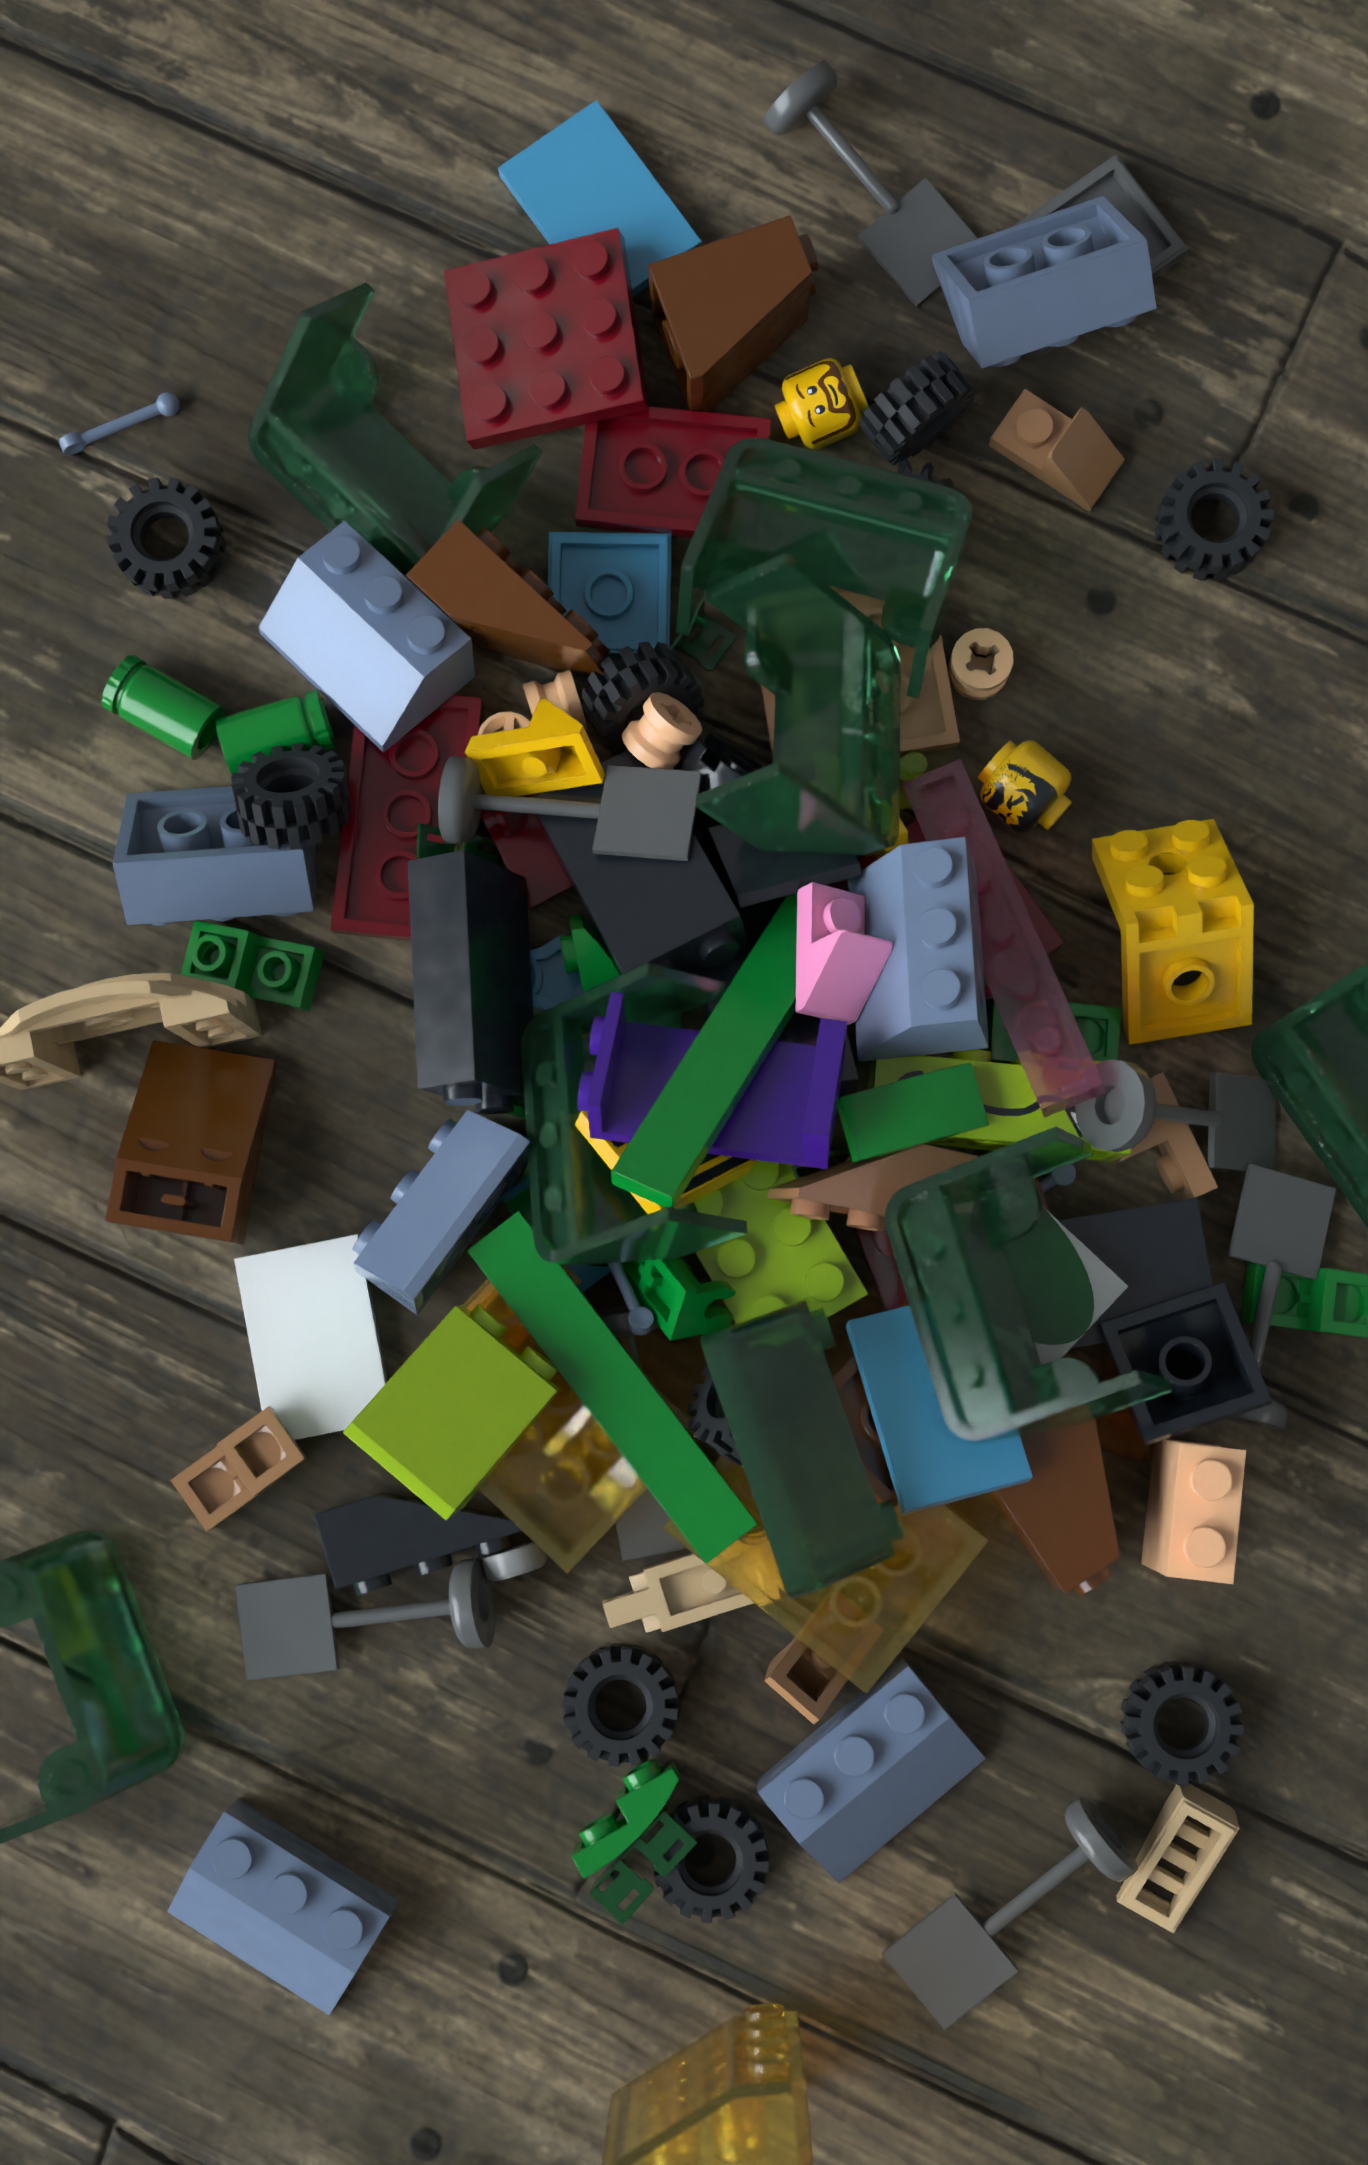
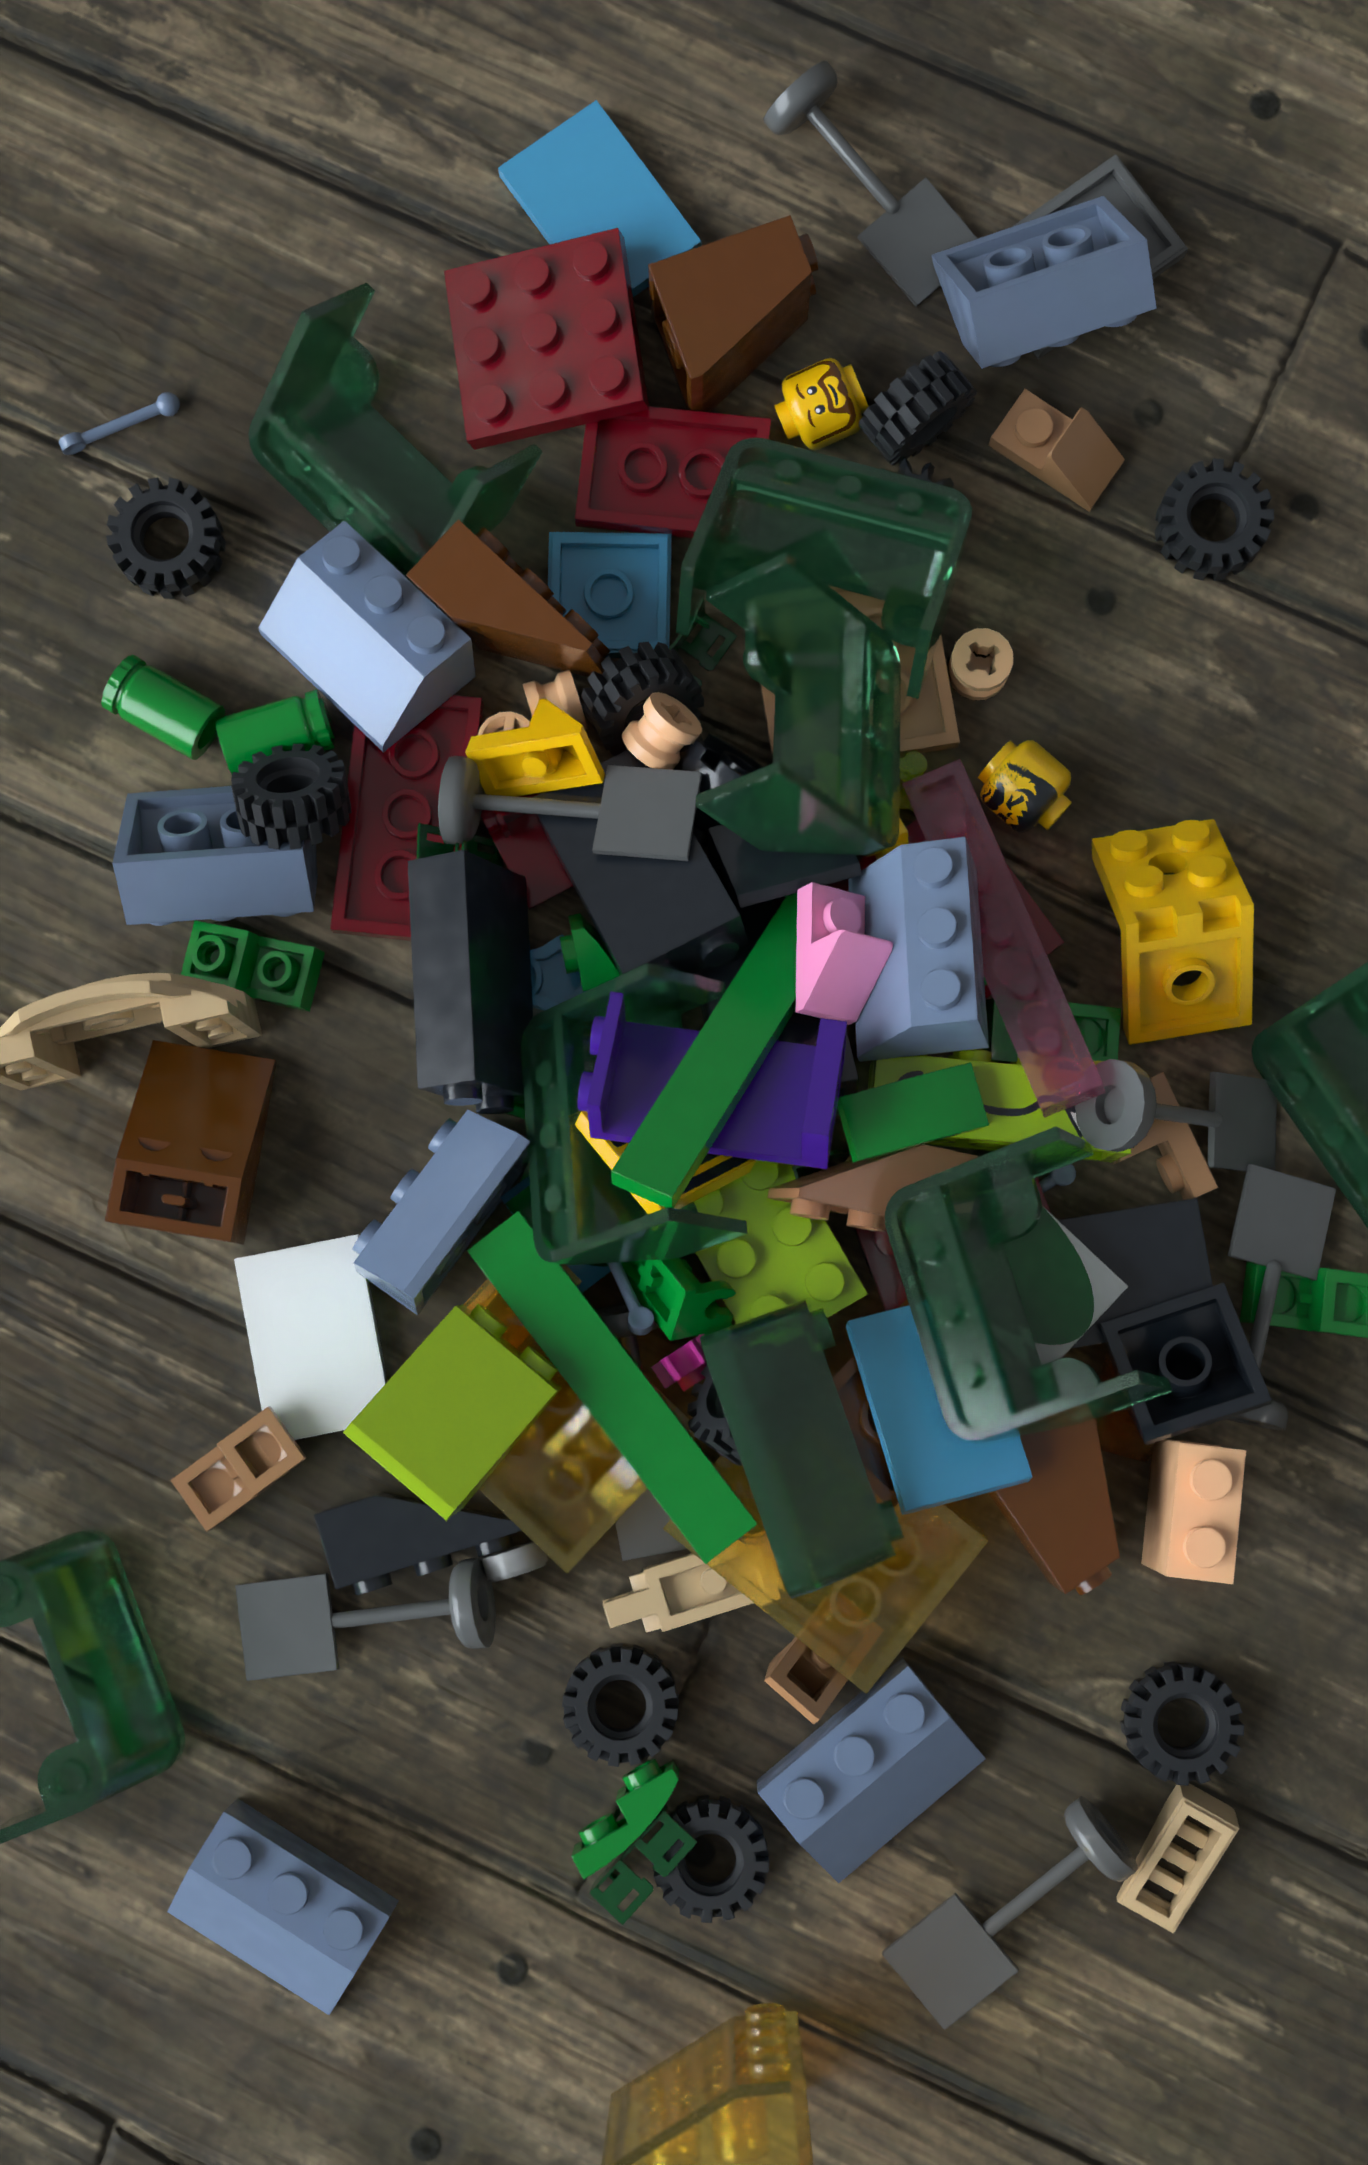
none -> dark pink plate [651,1334,718,1392]

